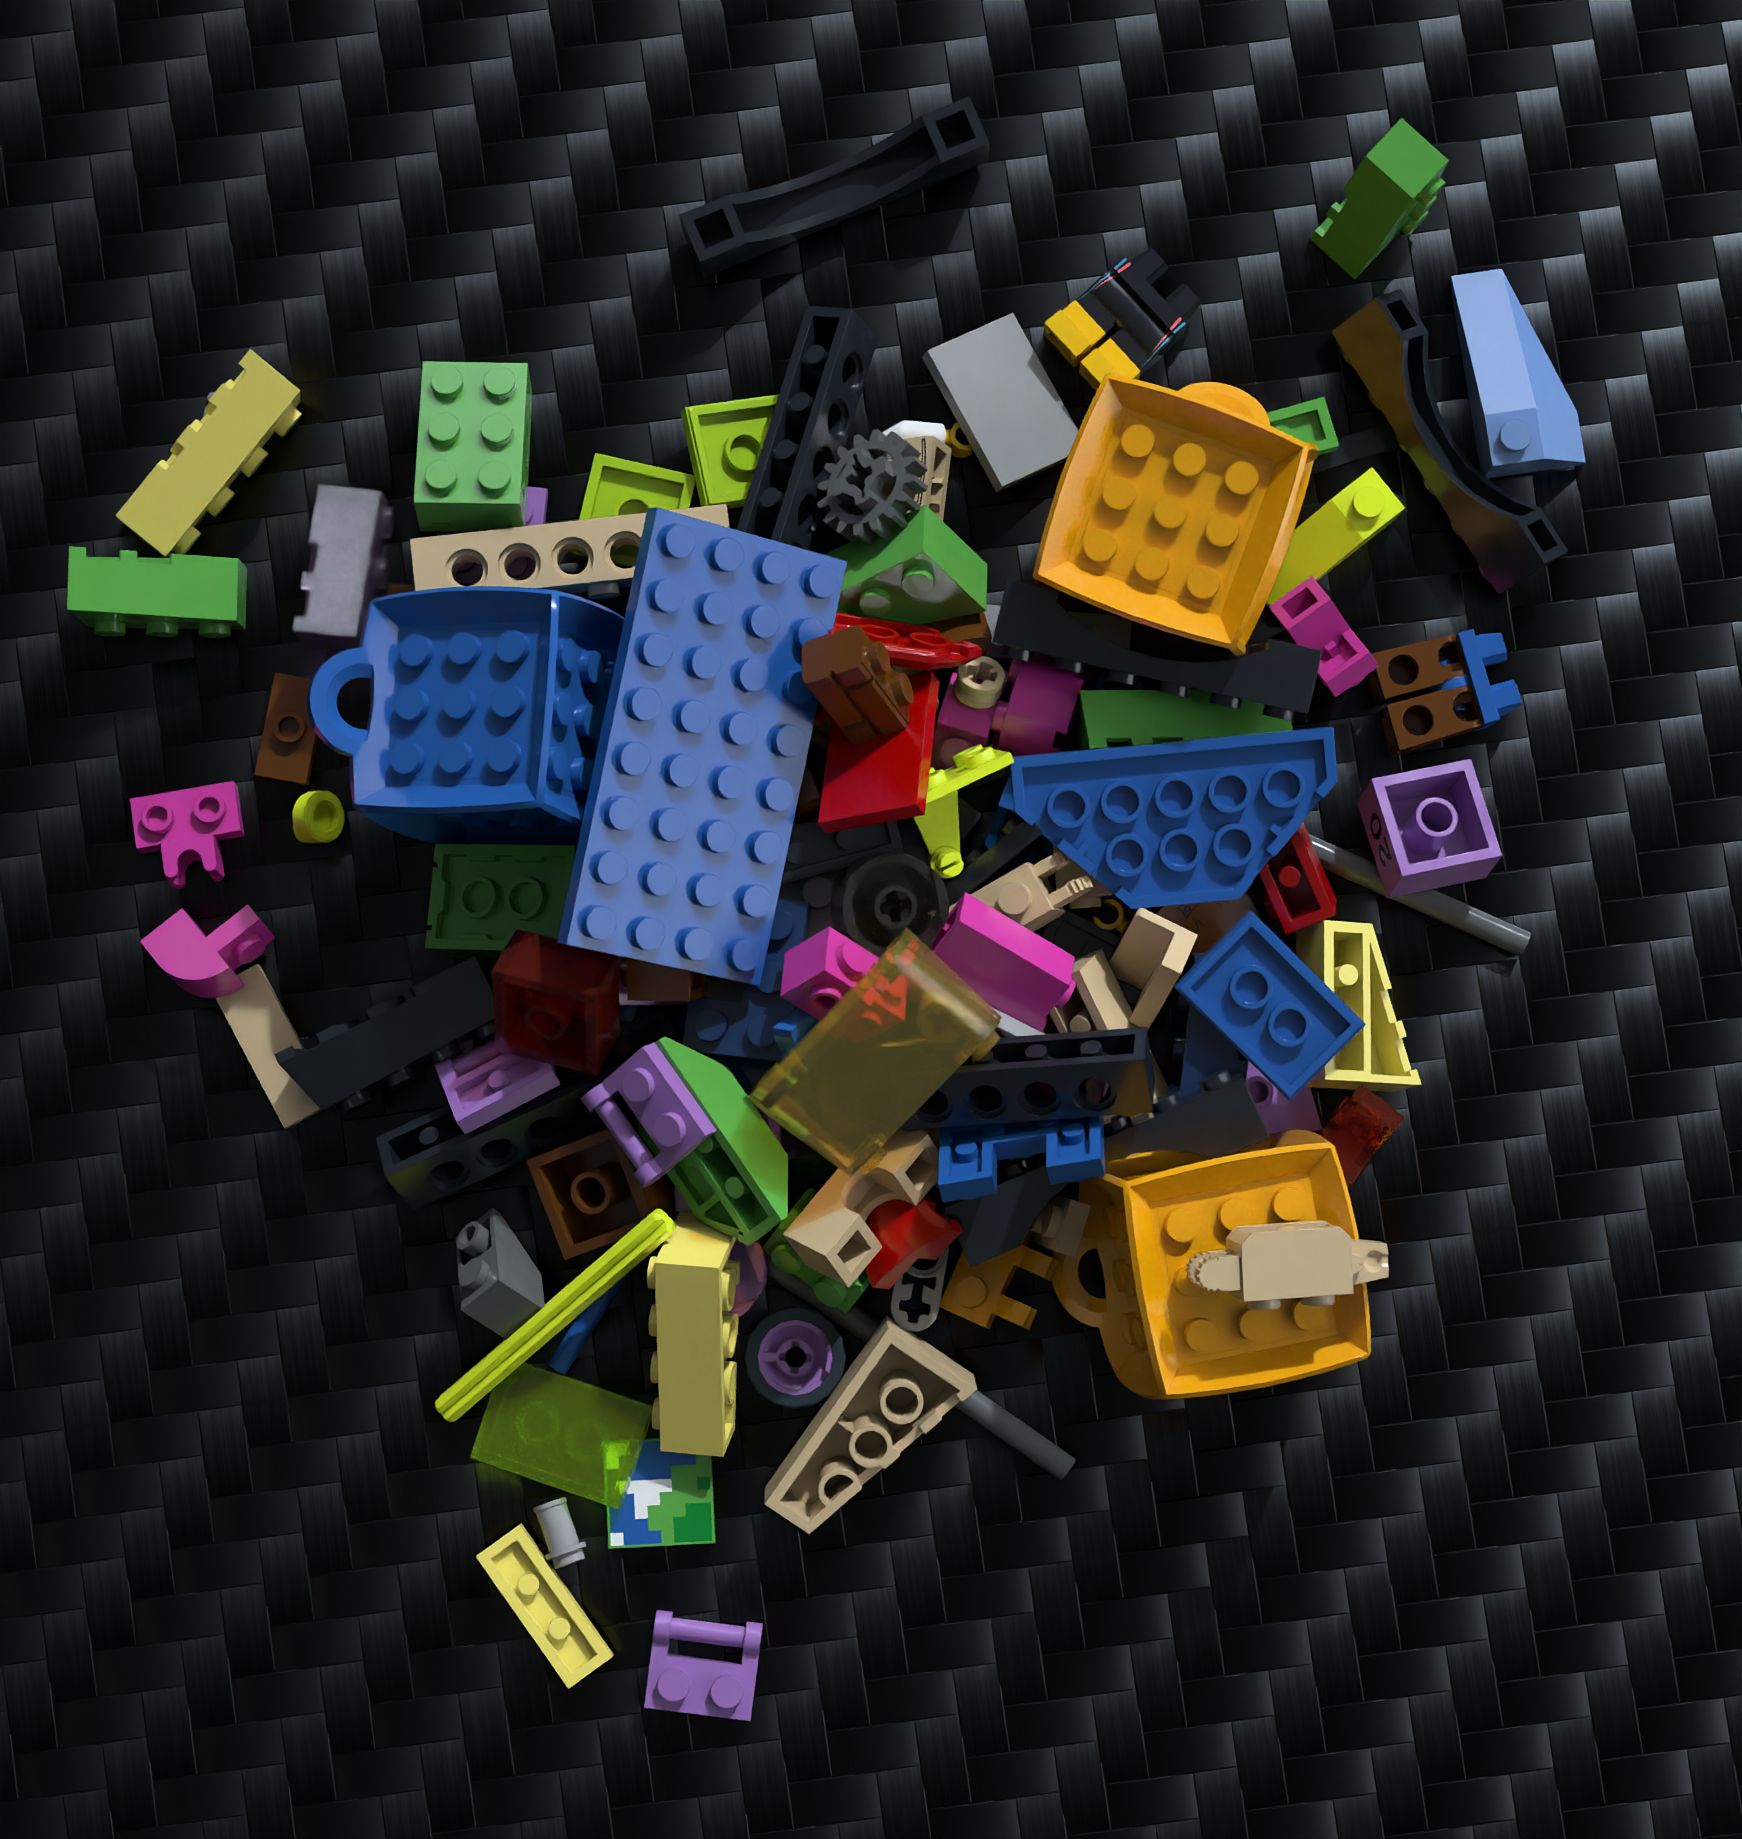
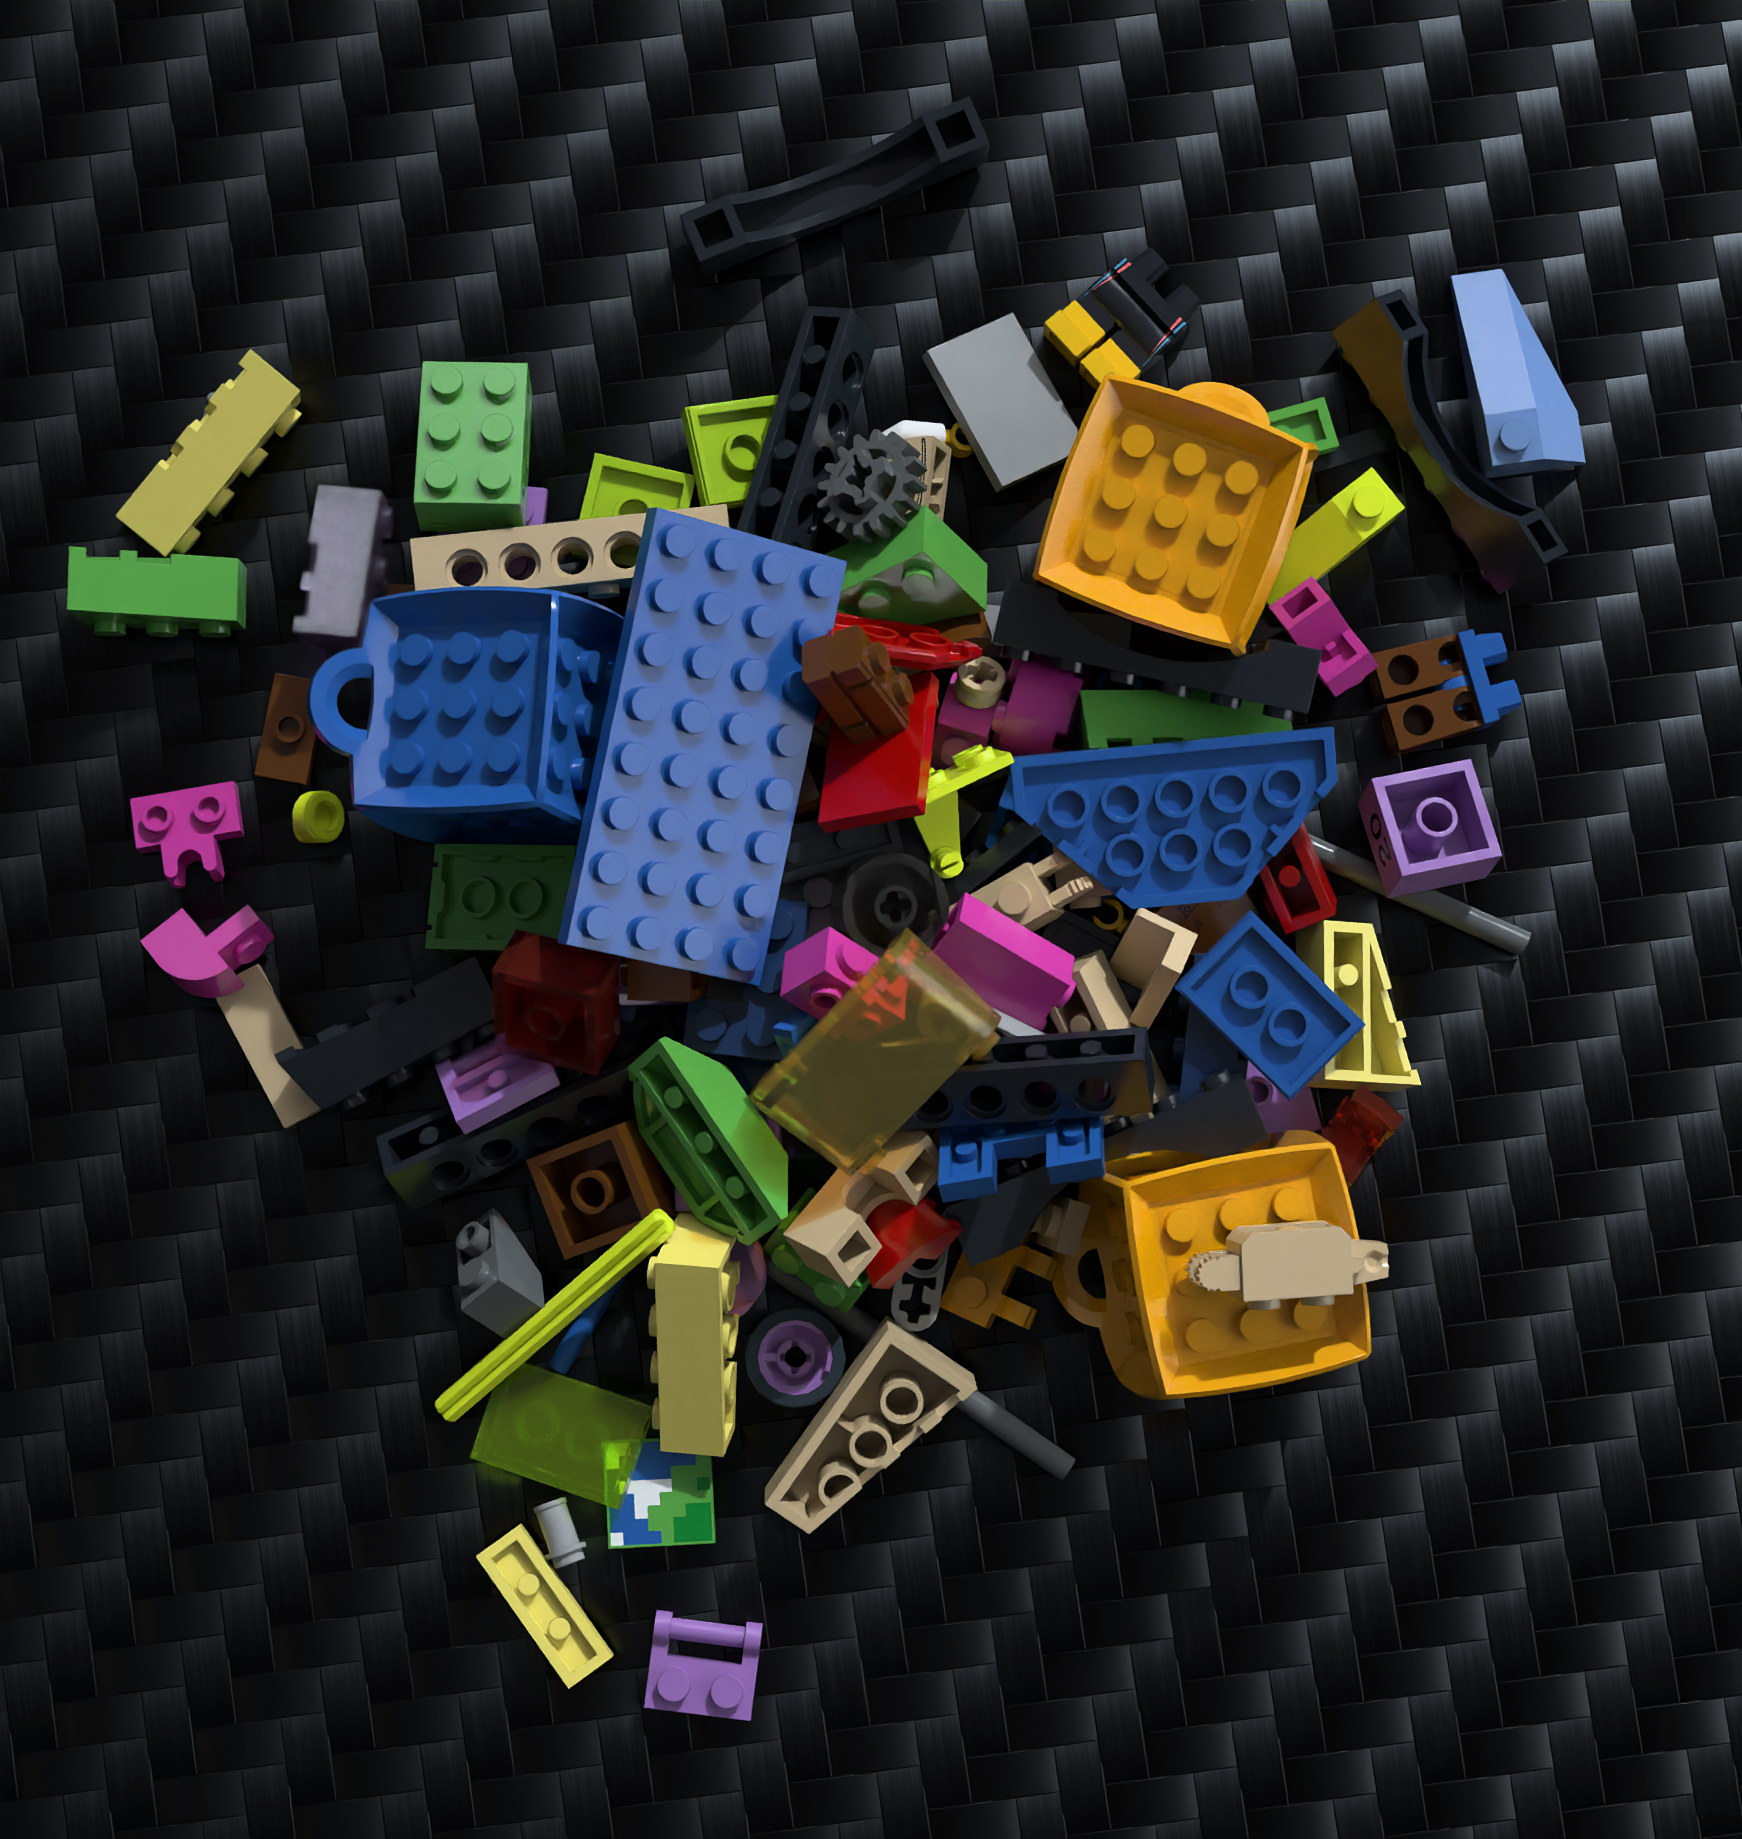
medium lavender plate [581,1042,717,1188] -> none
bright green wedge [1309,118,1449,280] -> none

